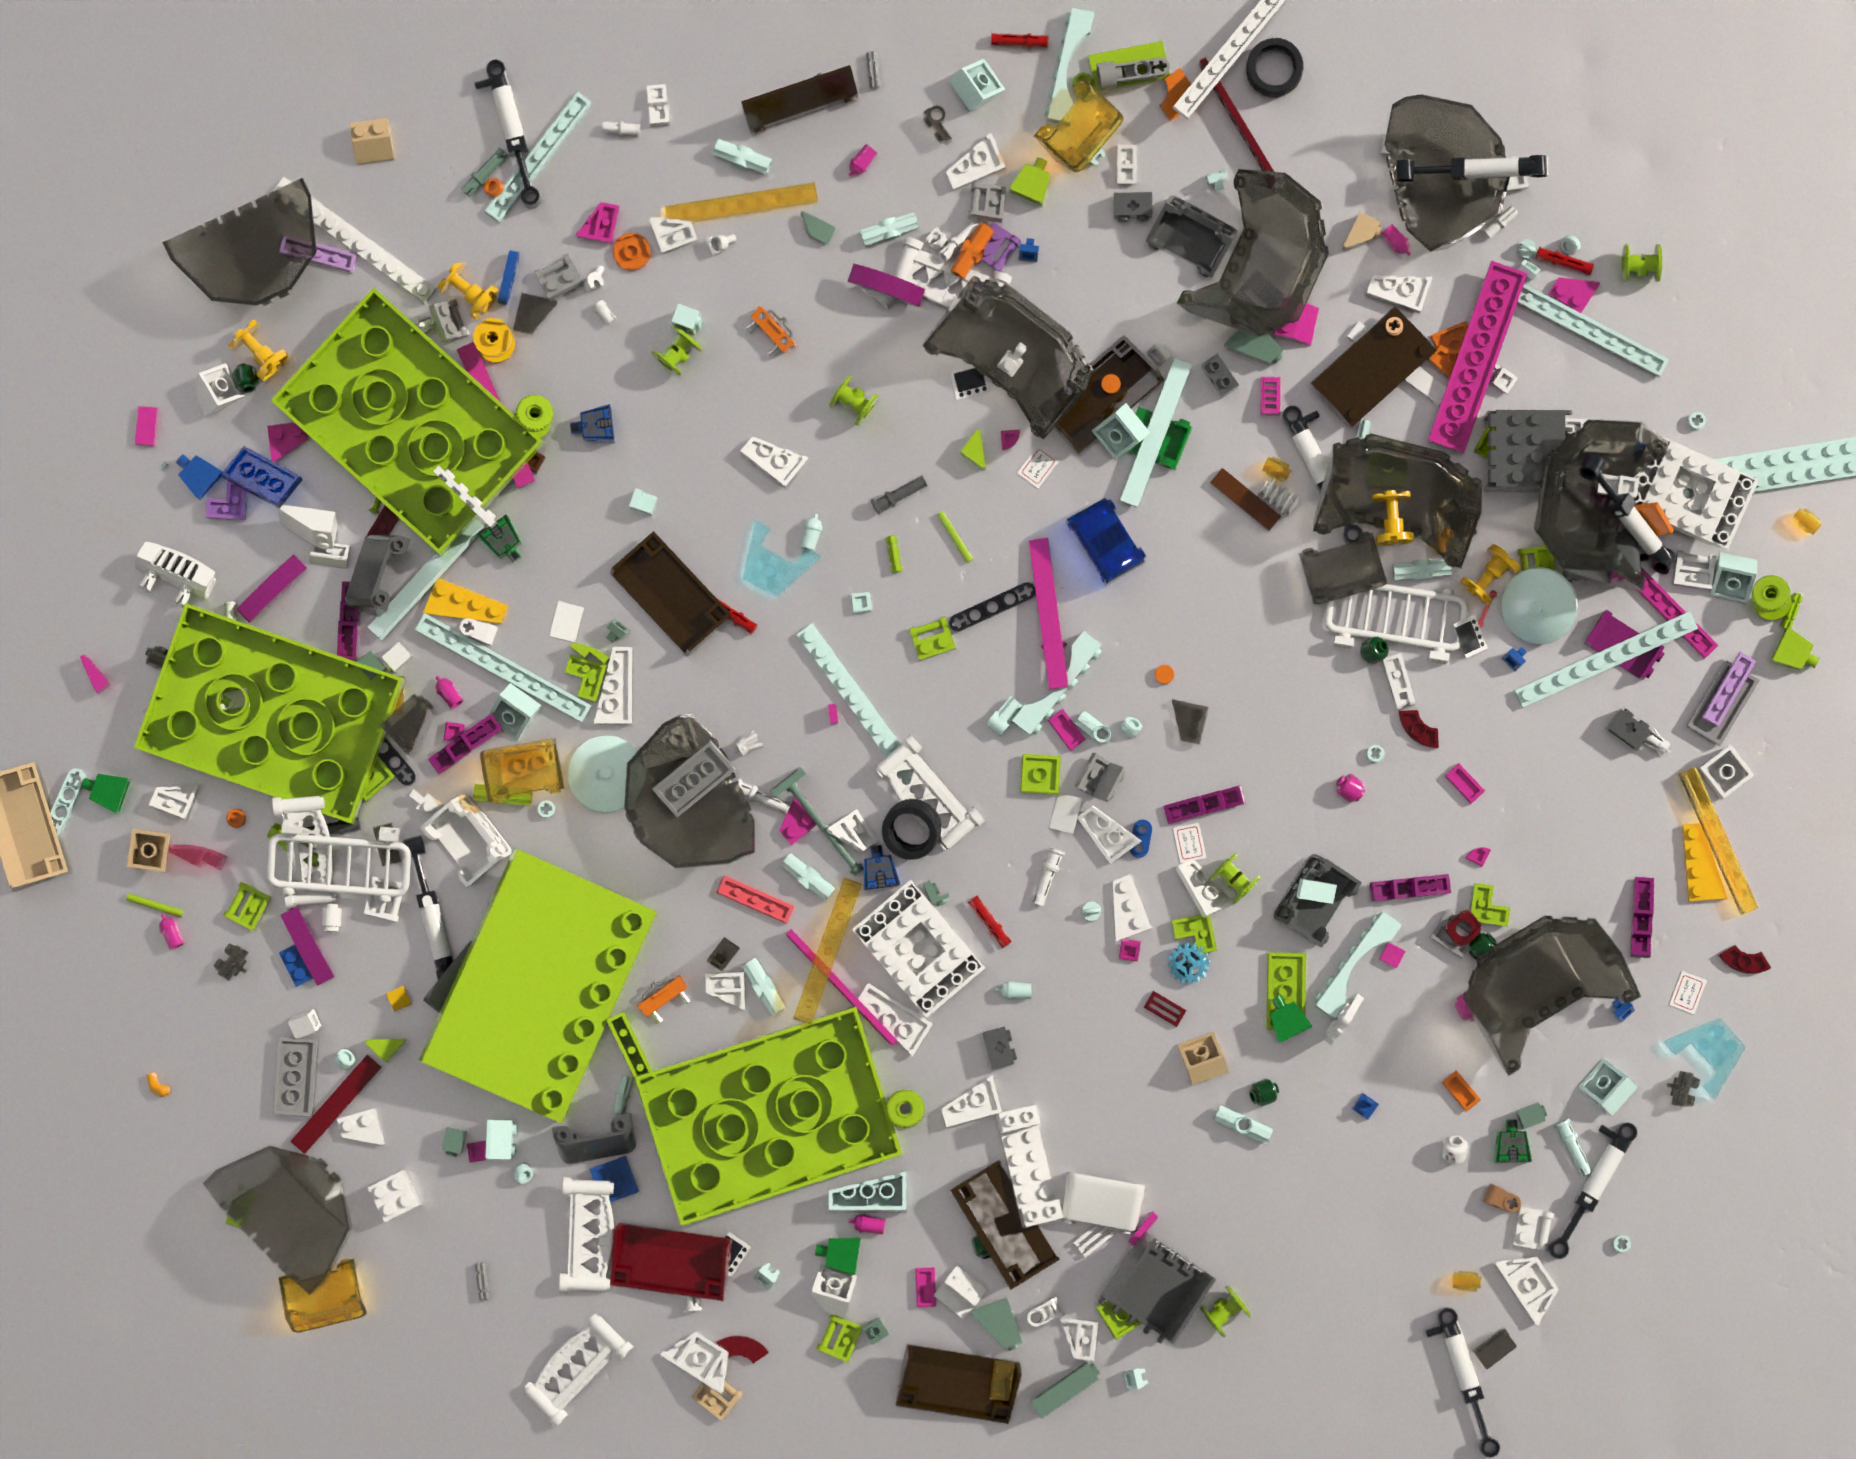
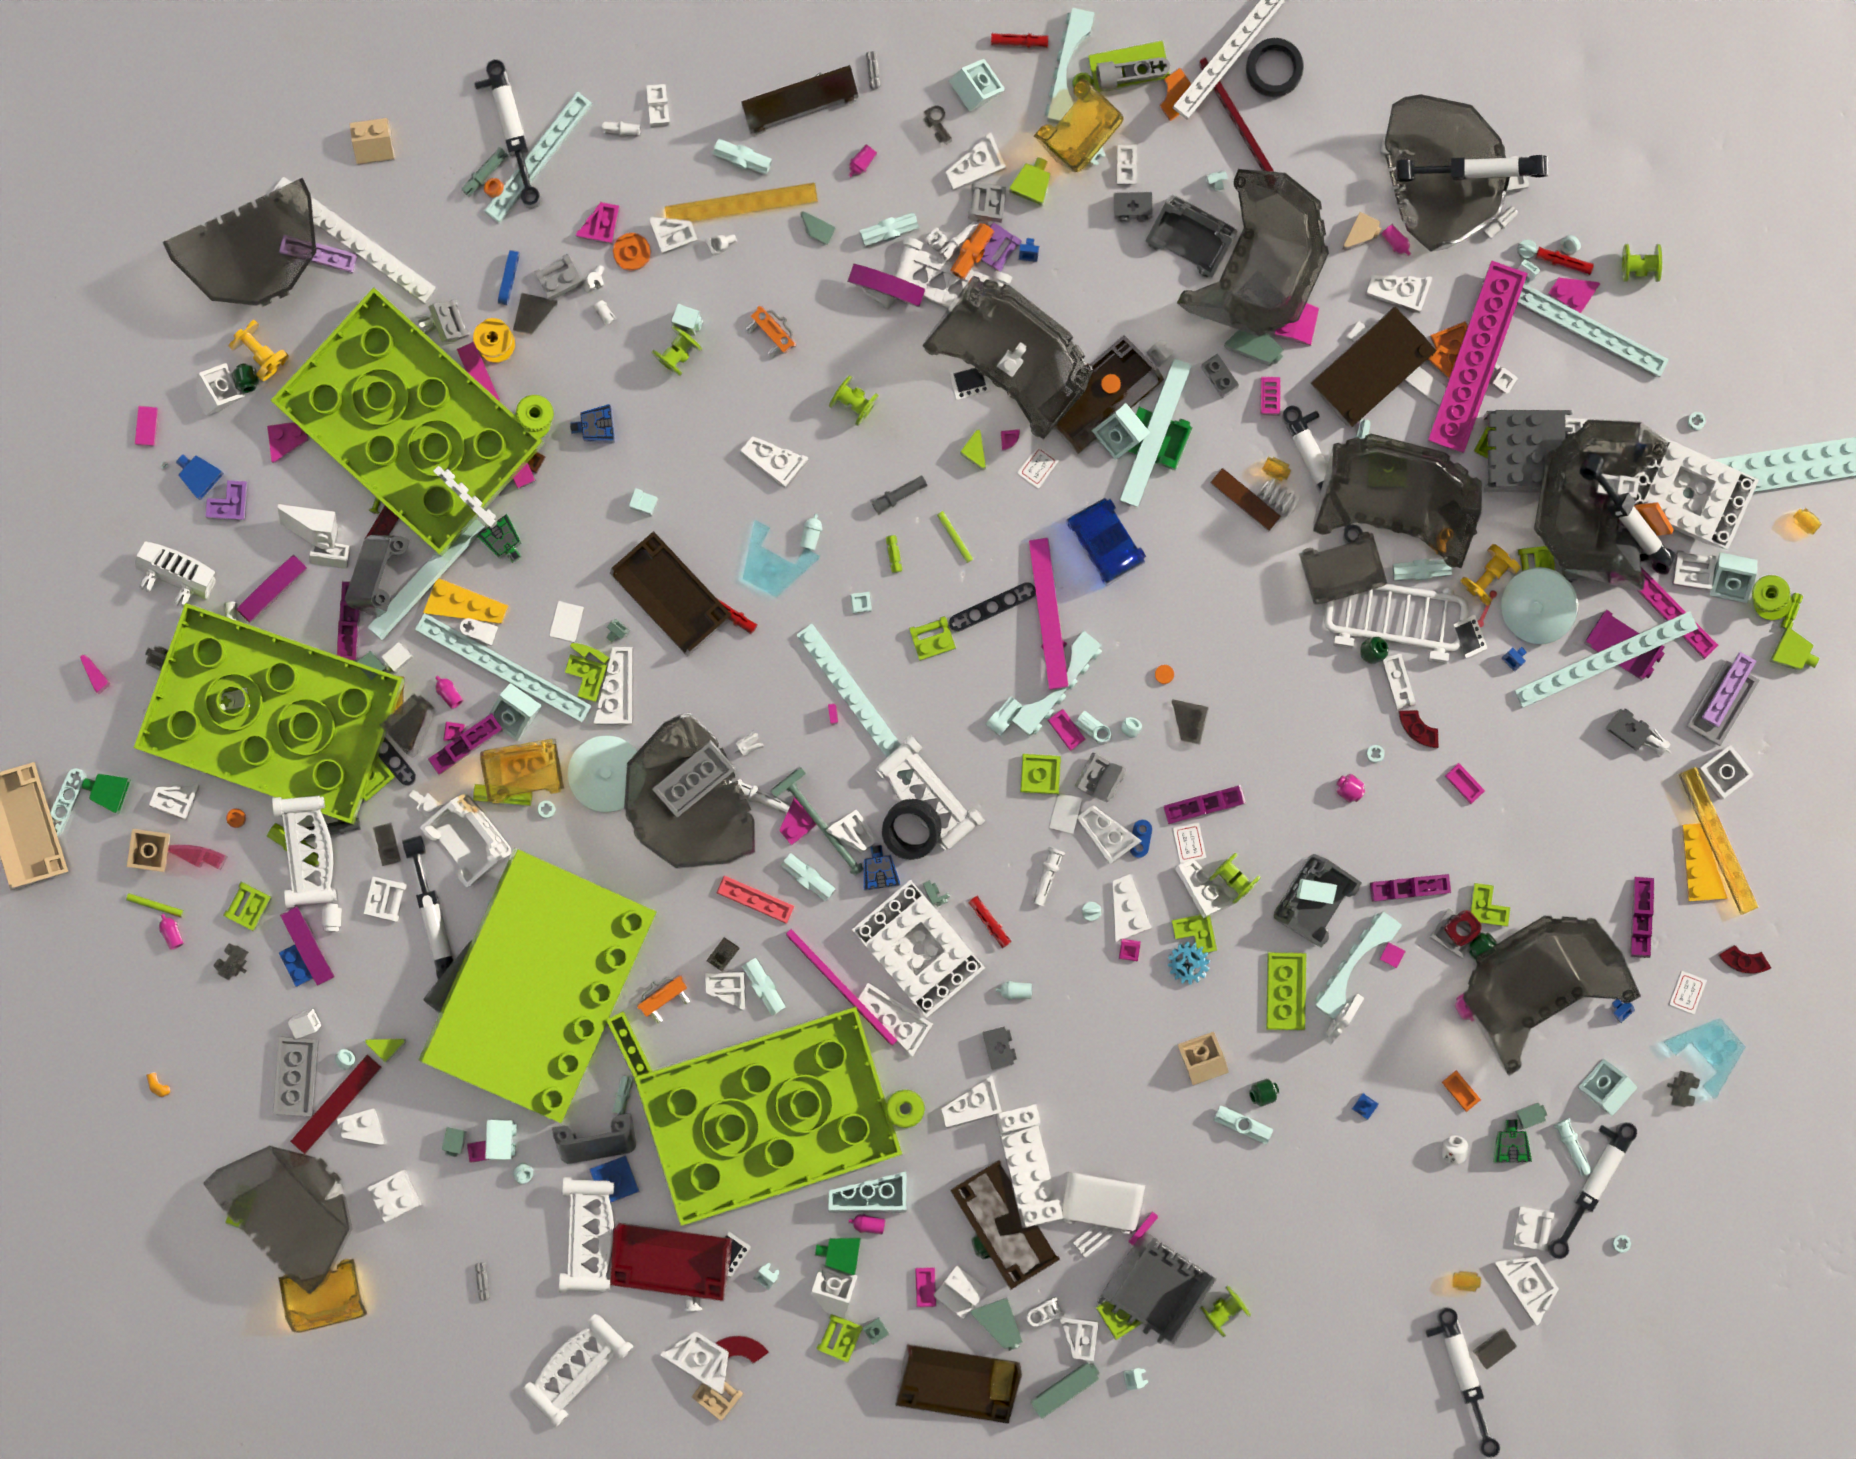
clear blue tile [221,446,303,509] -> none
white bar [266,819,411,902] -> none
yellow slope [386,986,412,1012] -> none
yellow piece [438,262,500,320] -> none
clear yellow tile [793,878,862,1025] -> none
dark red tile [1144,991,1187,1027] -> none
green torso [1269,994,1312,1043] -> none
yellow piece [1372,490,1414,546] -> none
light nougat bush [1386,317,1403,336] -> none
dark pink tile [1465,847,1491,867] -> none
medium nougat piece [1483,1183,1521,1212] -> none

